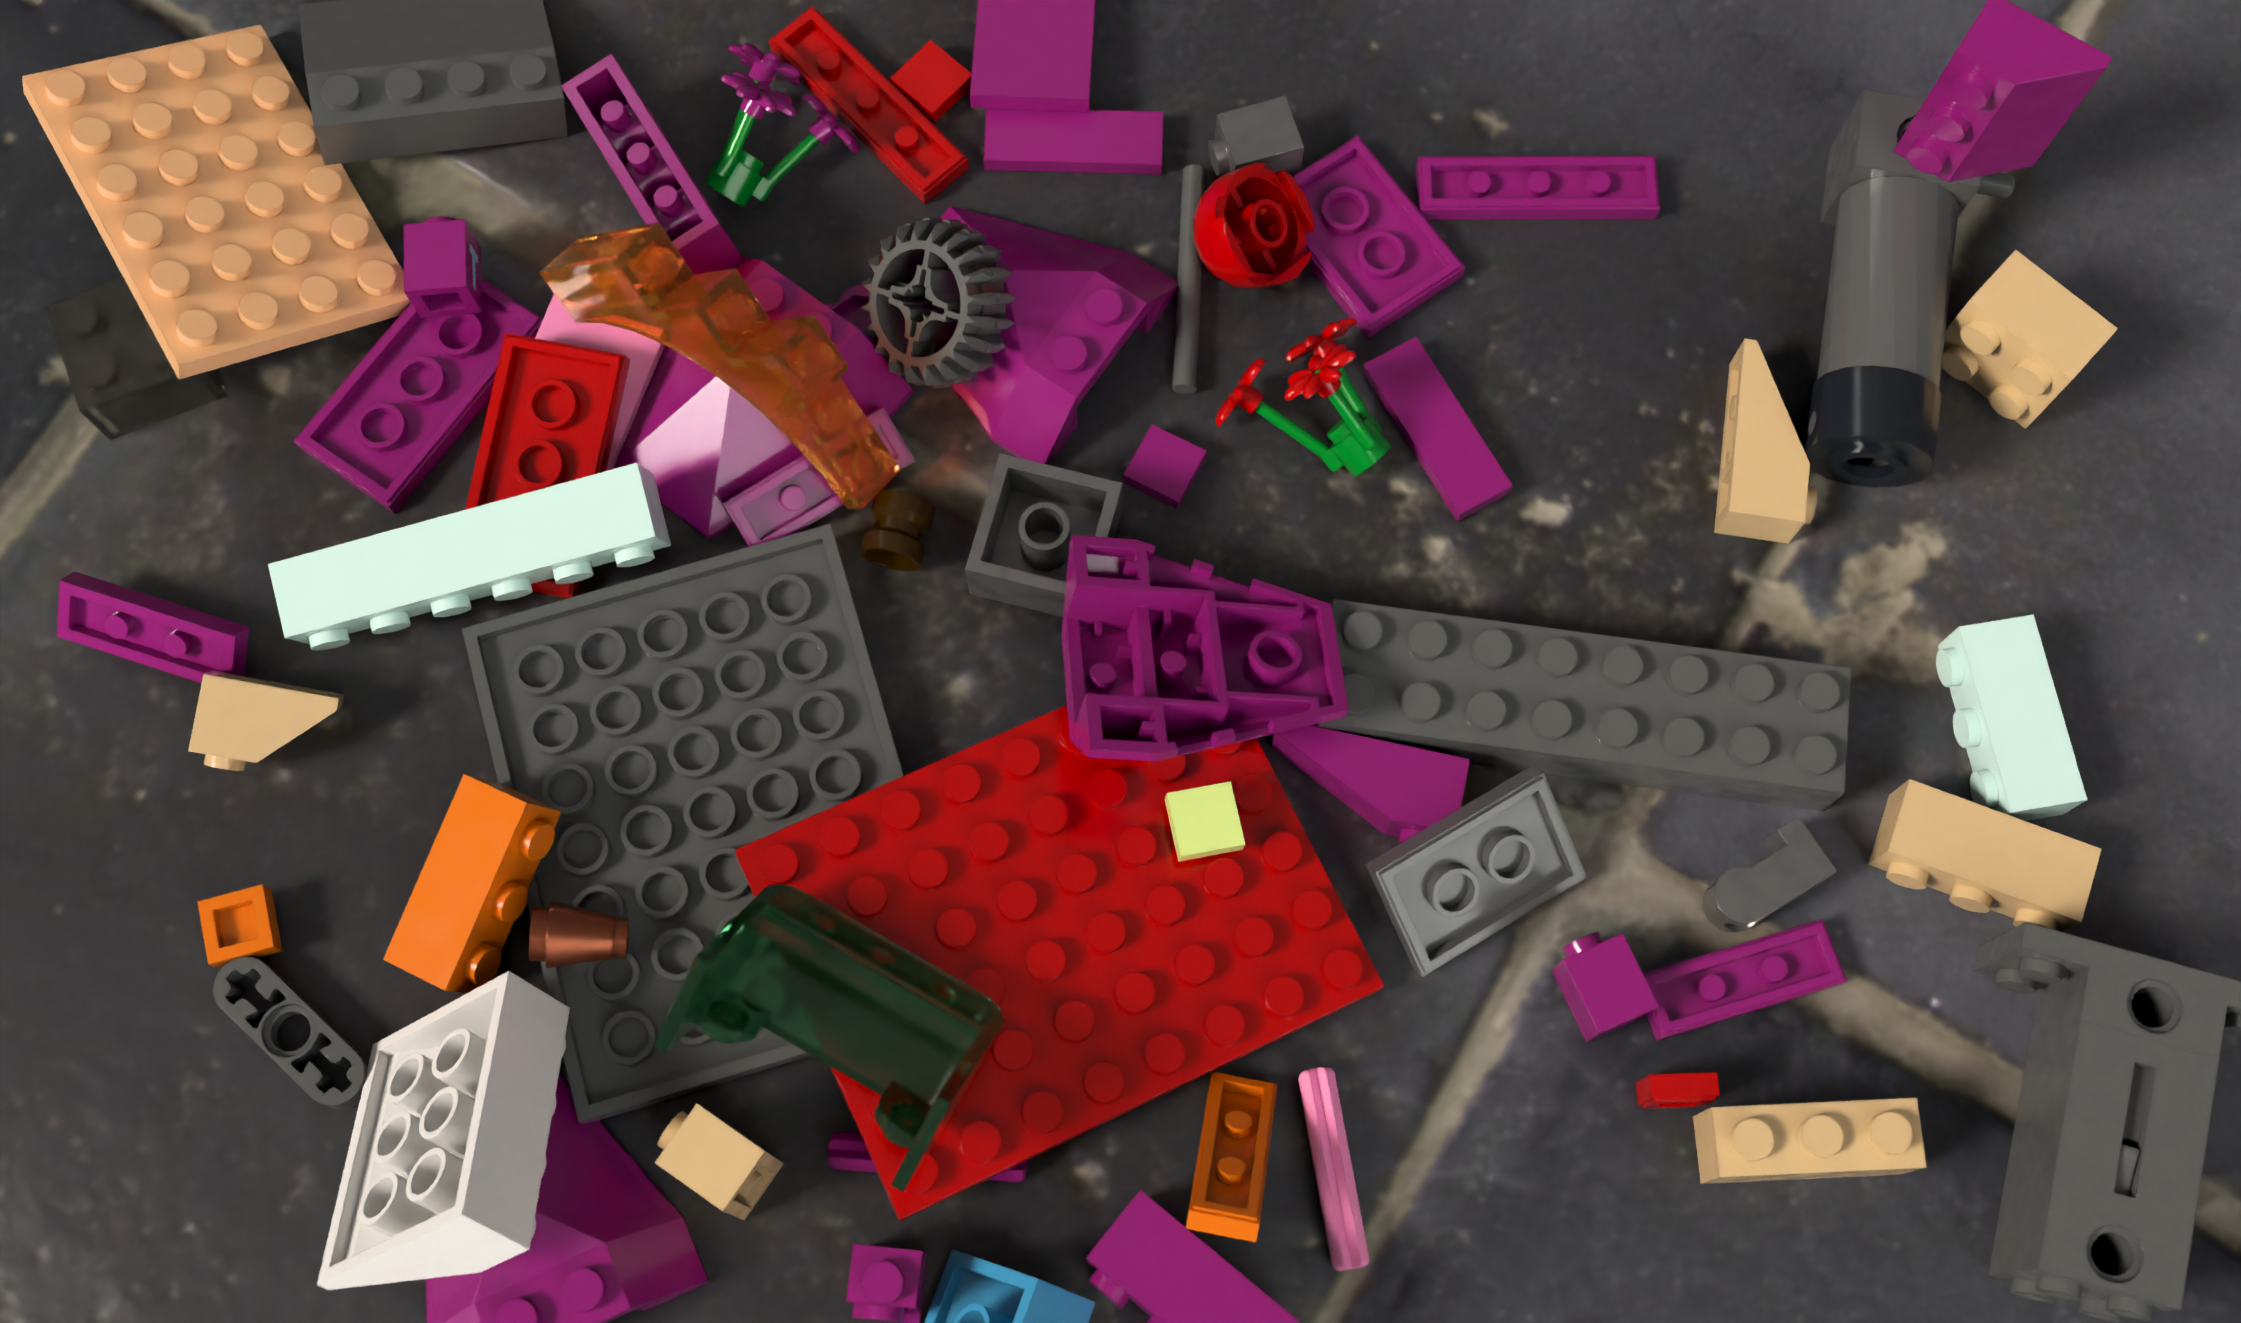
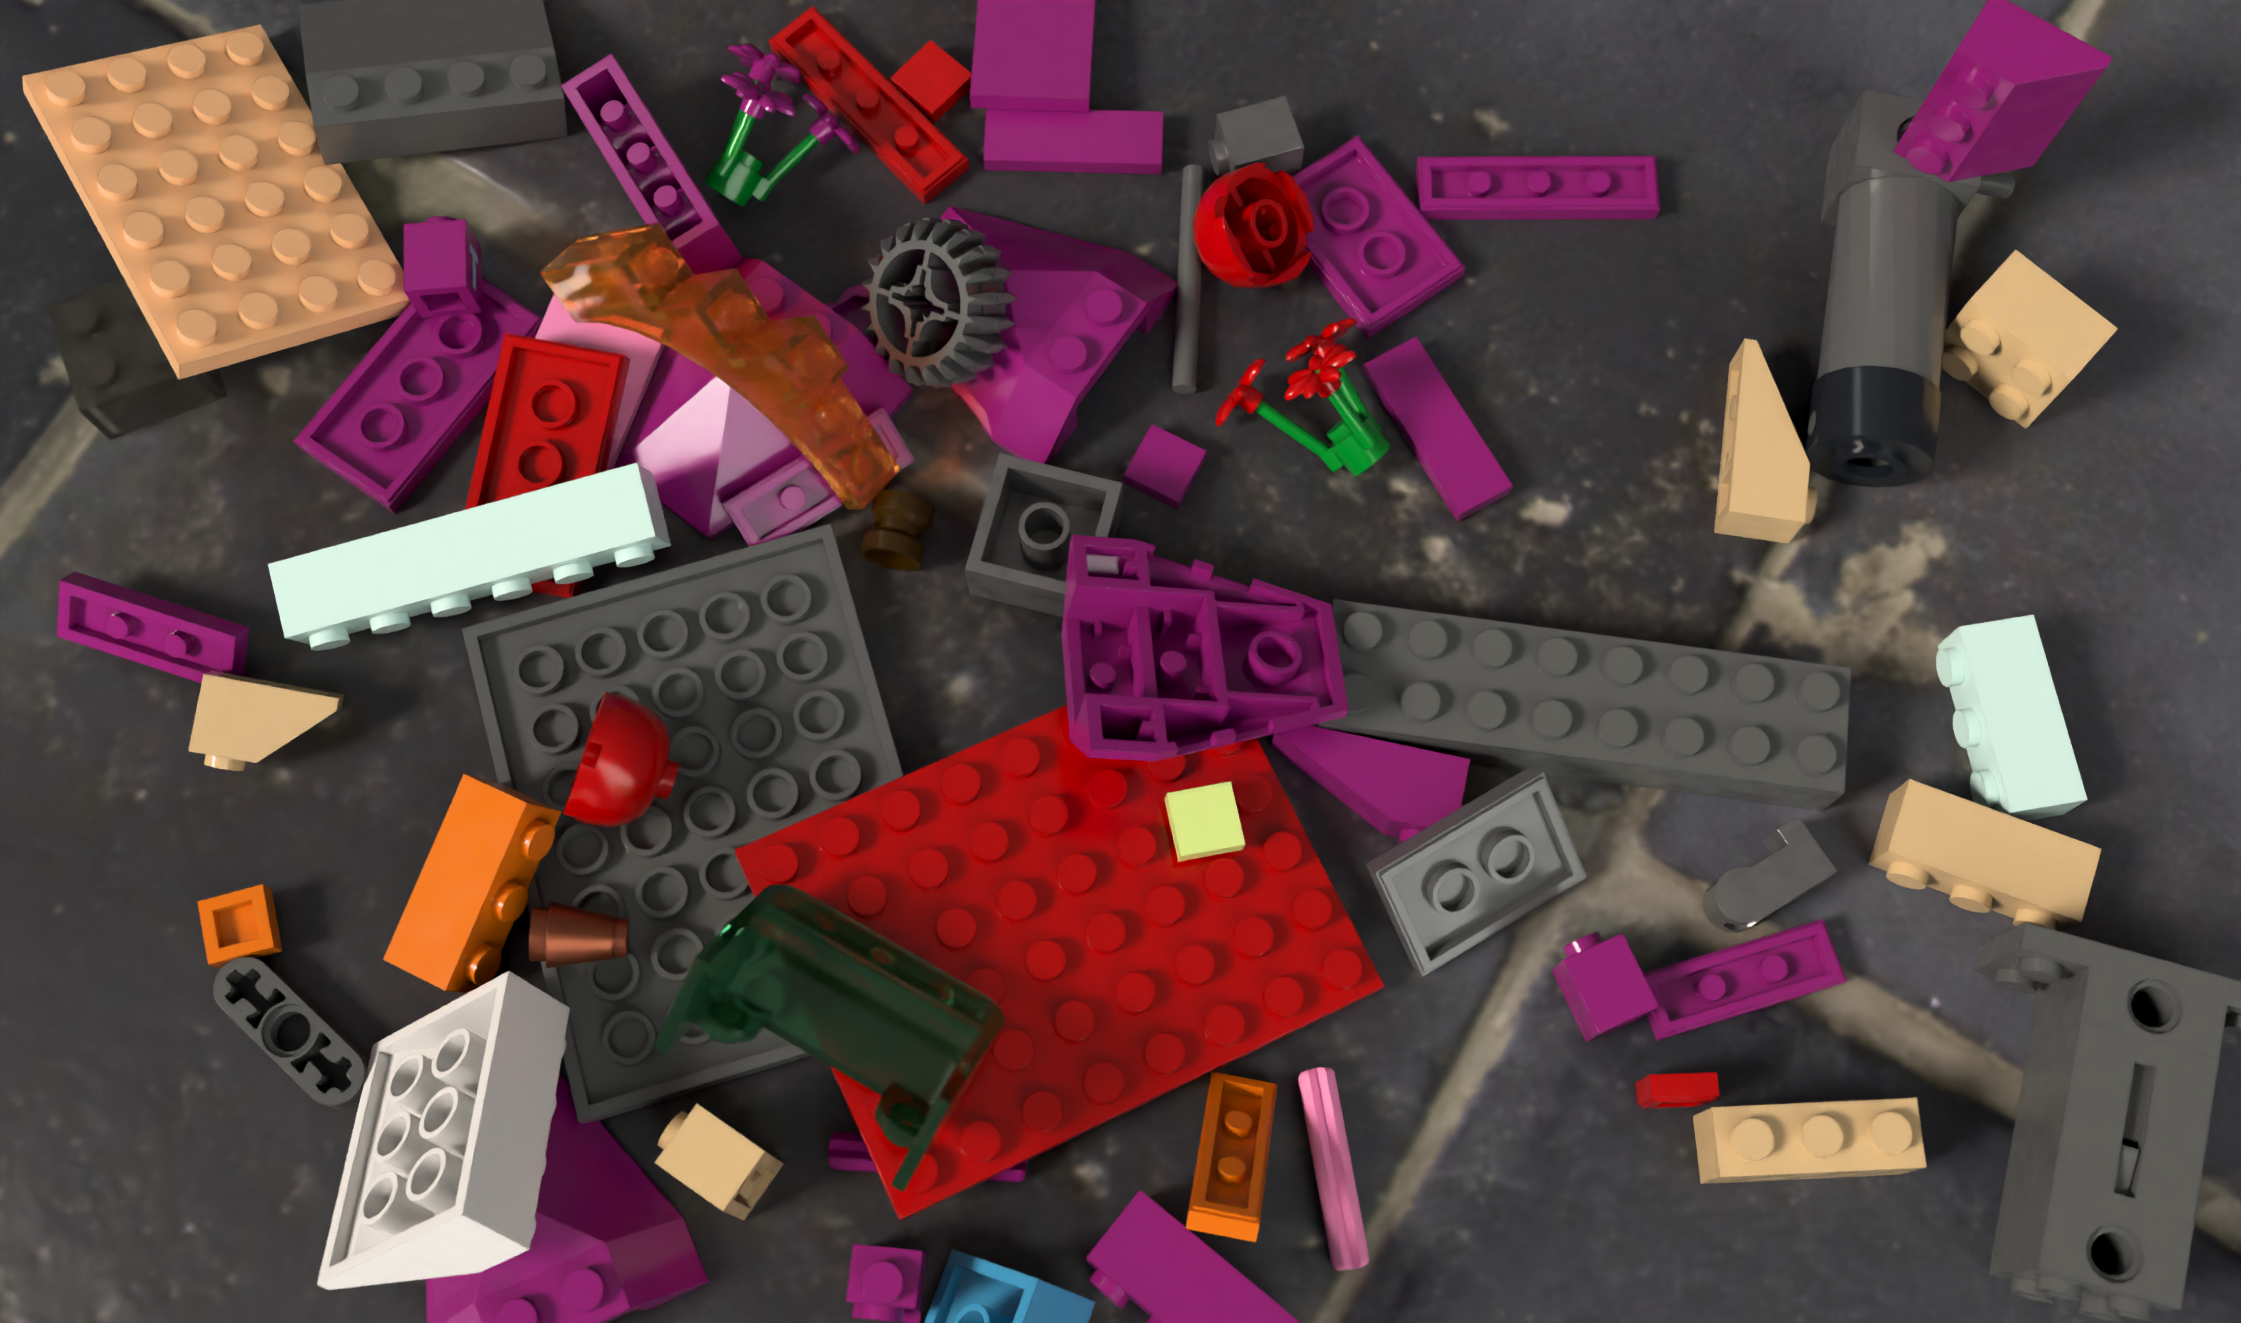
none -> red cylinder [563,692,680,827]

